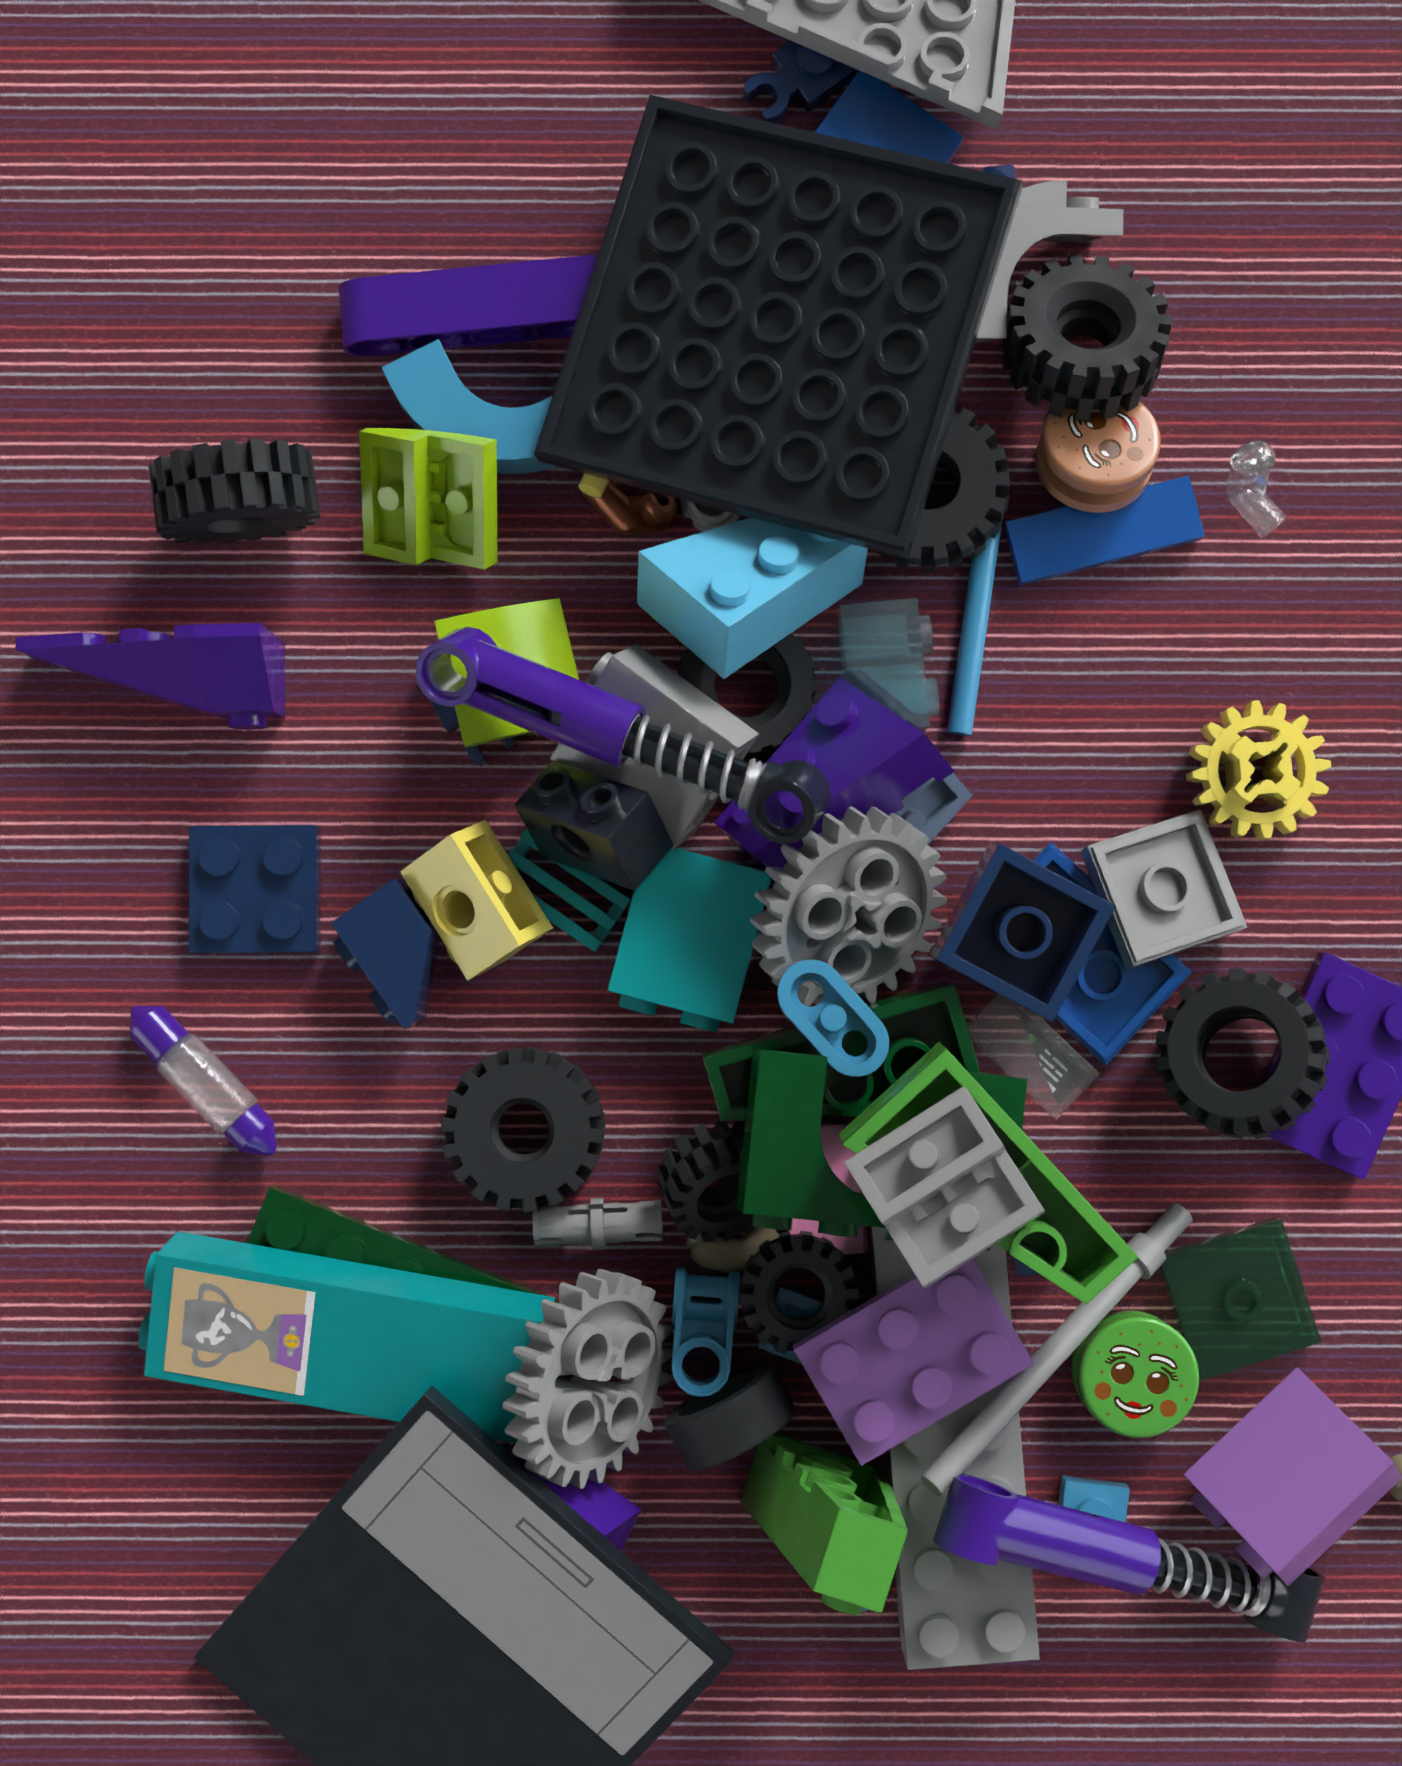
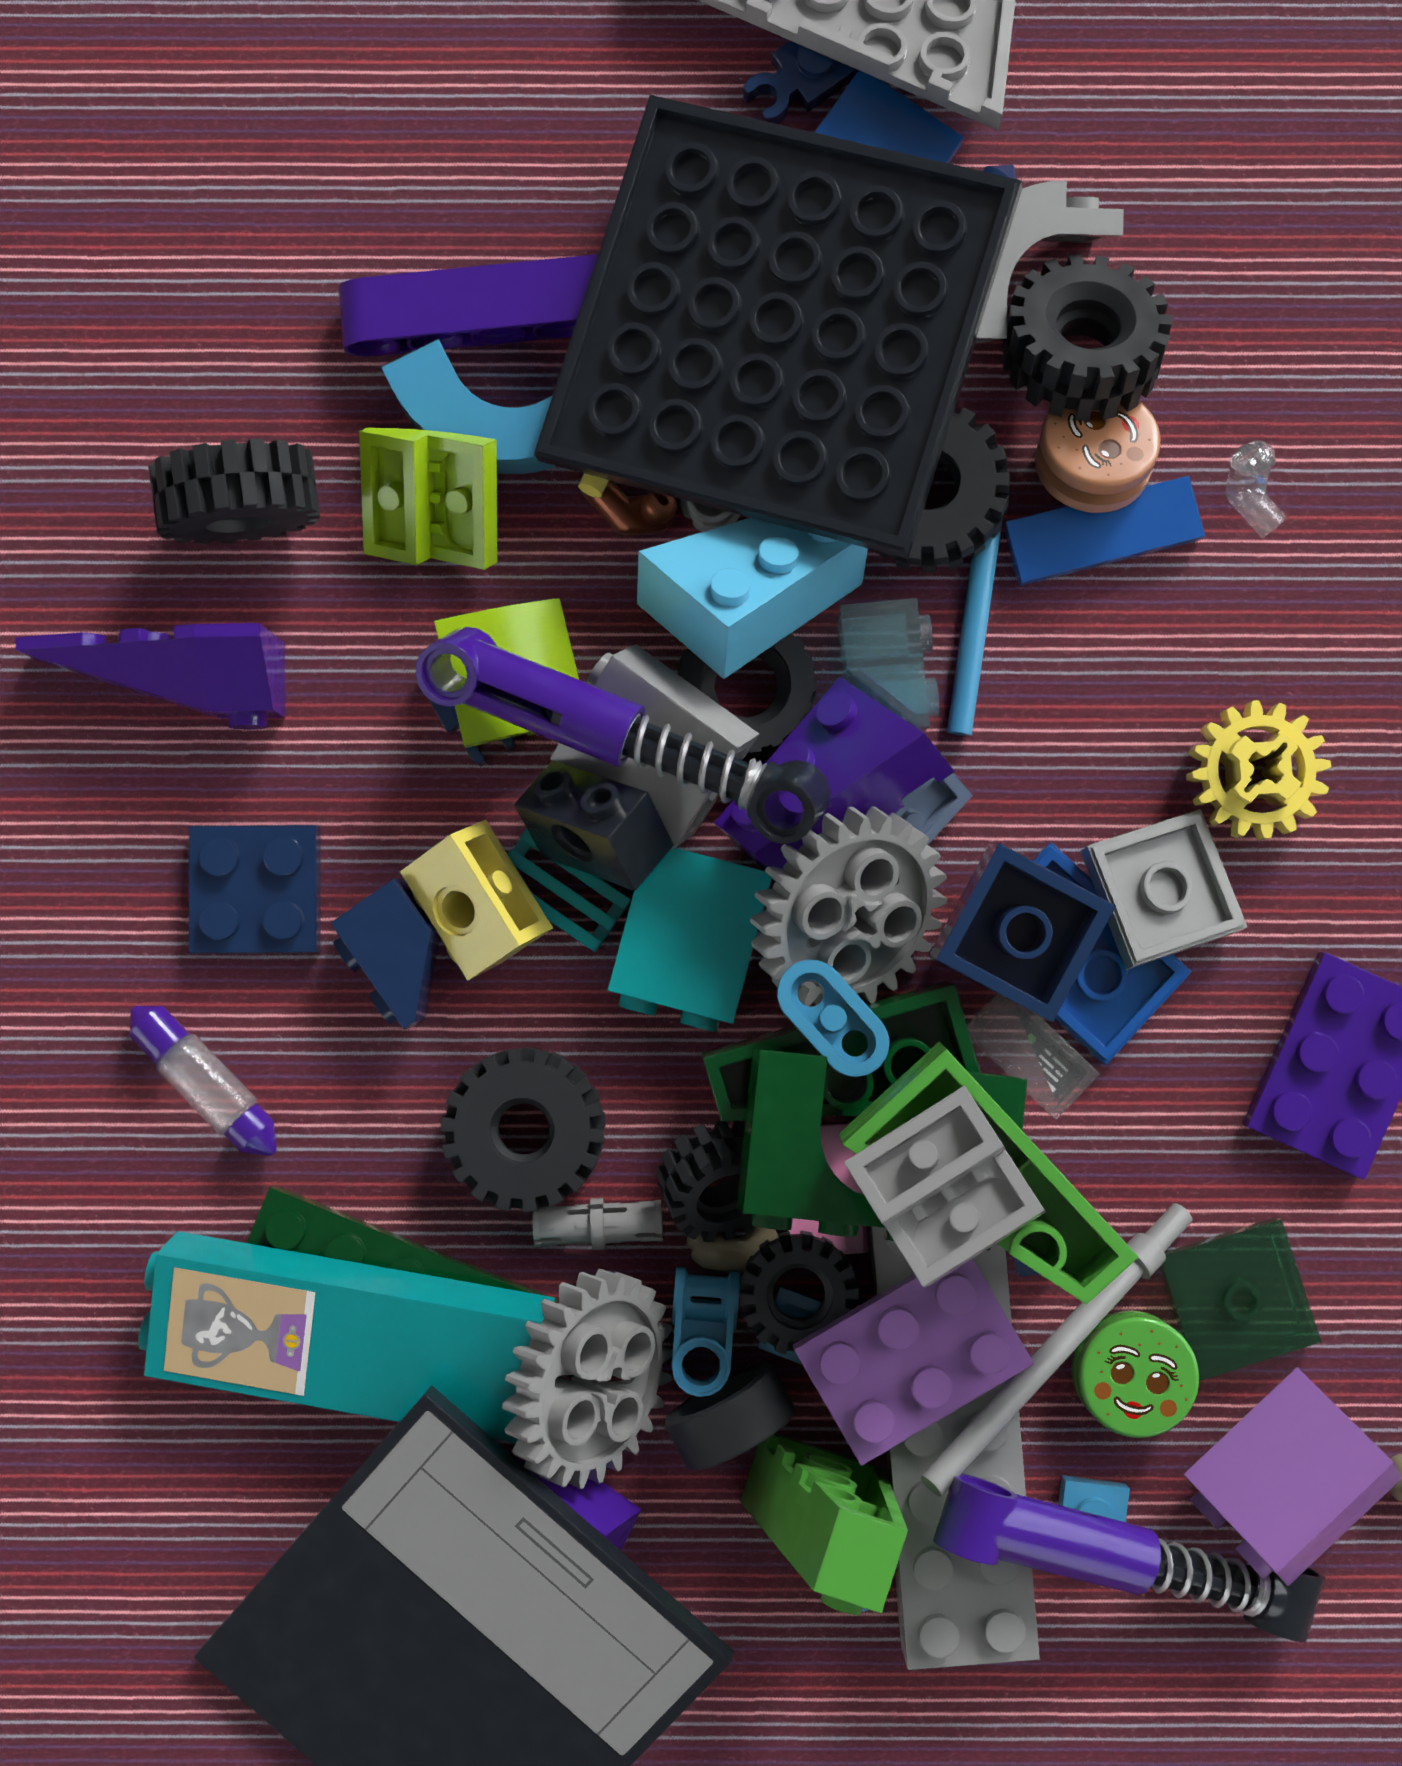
black tyre [1155,968,1330,1139] -> none

